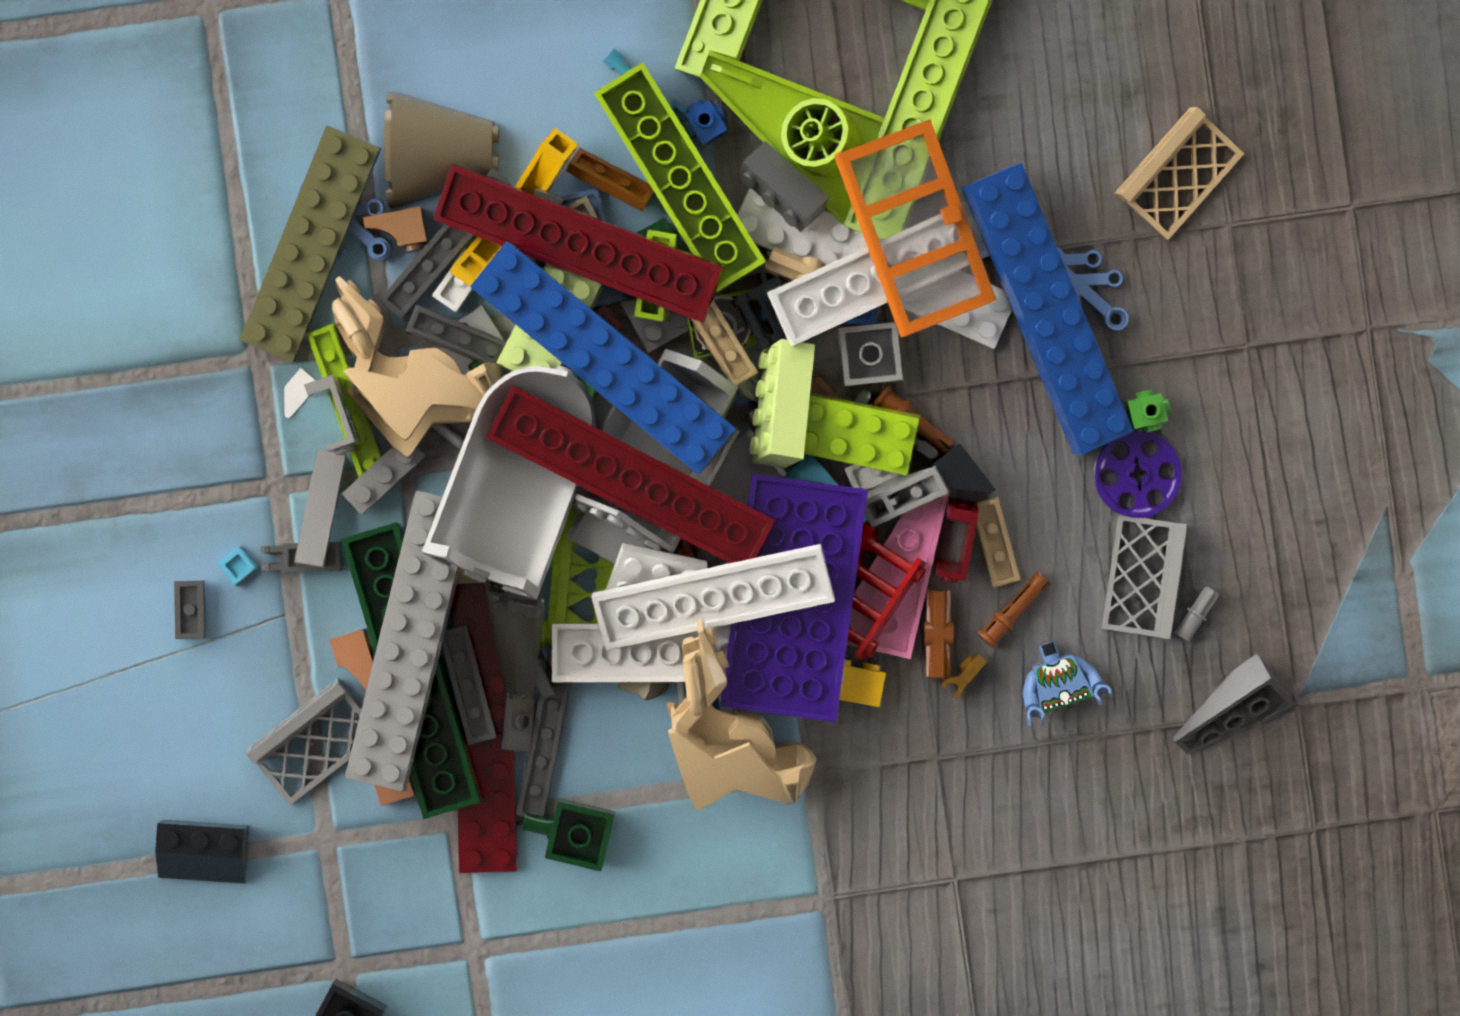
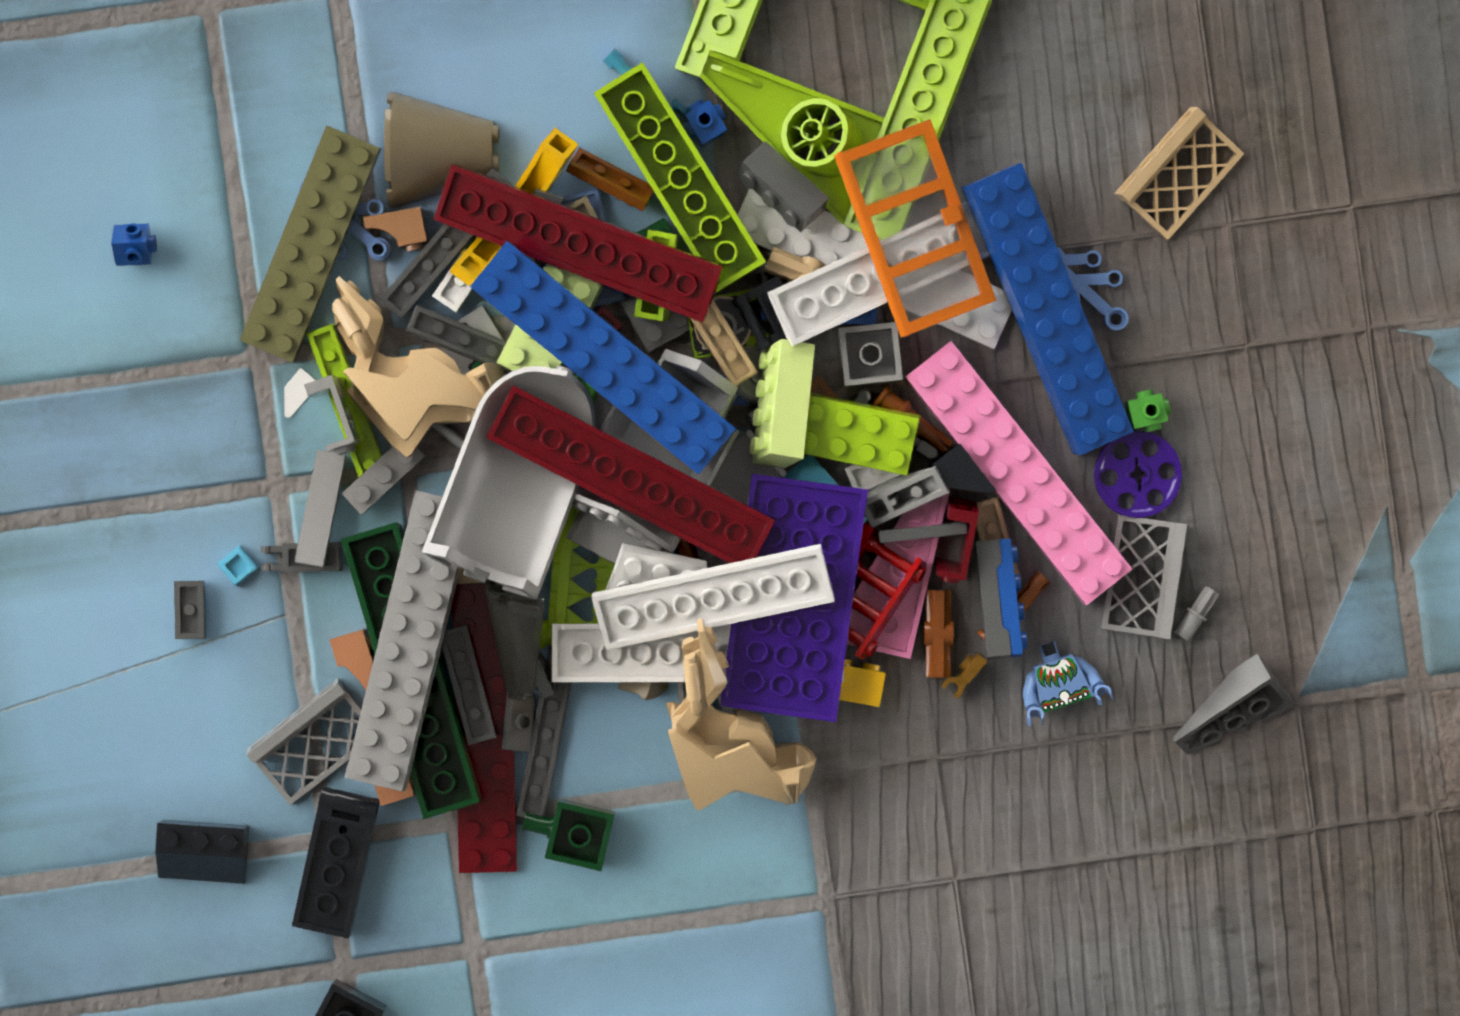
none -> blue brick [111,223,157,266]
none -> black hinge [292,786,380,938]
none -> dark grey tile [878,522,967,543]
none -> bright pink brick [905,341,1132,605]
none -> piece [975,538,1028,660]

